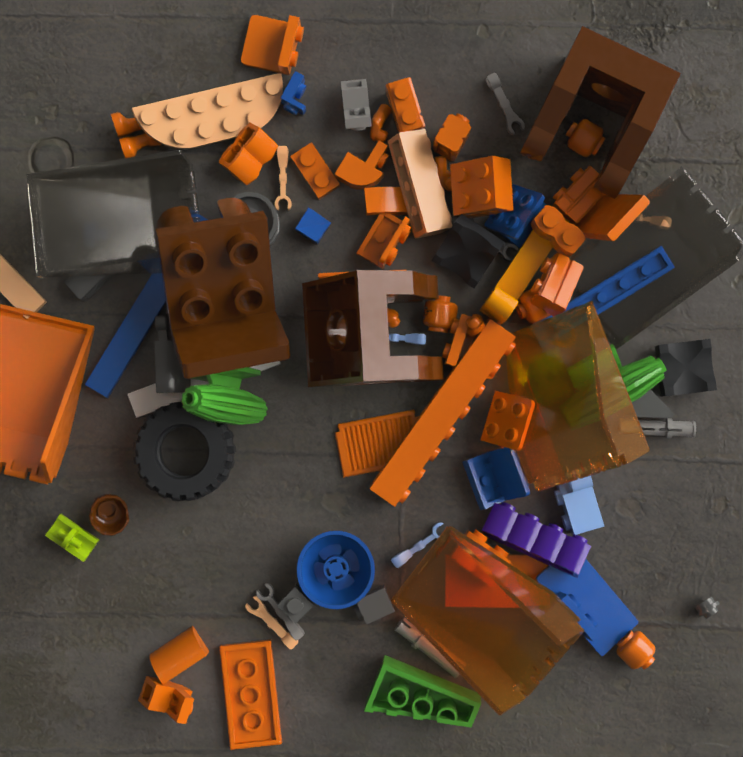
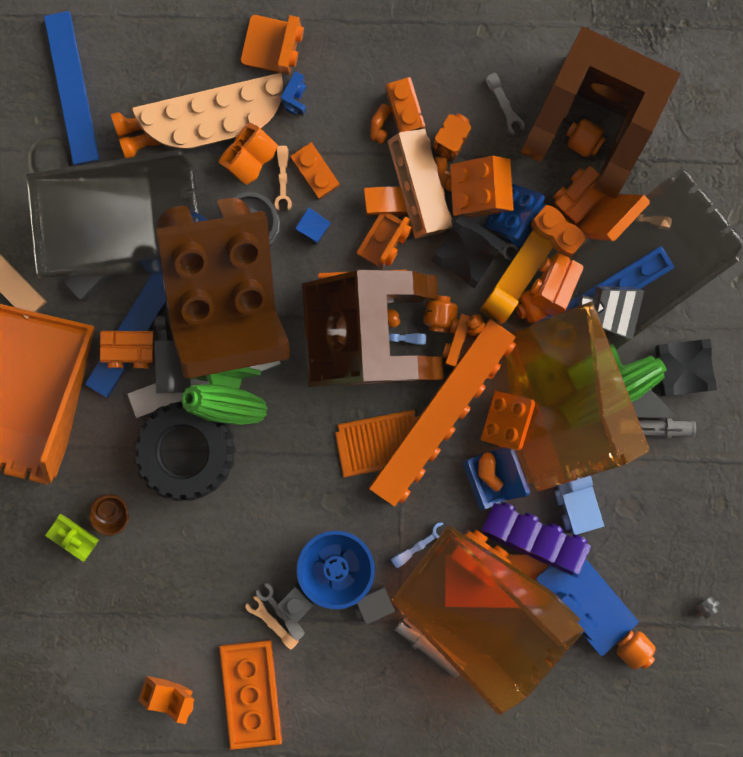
orange brick [149,626,210,684] -> none
orange brick [335,141,389,190] -> none
light grey brick [341,79,372,131] -> none
bright green wedge [364,655,481,728] -> none
none -> blue tile [44,11,100,166]
none -> orange brick [100,331,157,368]
none -> orange arm [478,452,504,492]
none -> dark grey torso [577,286,644,339]

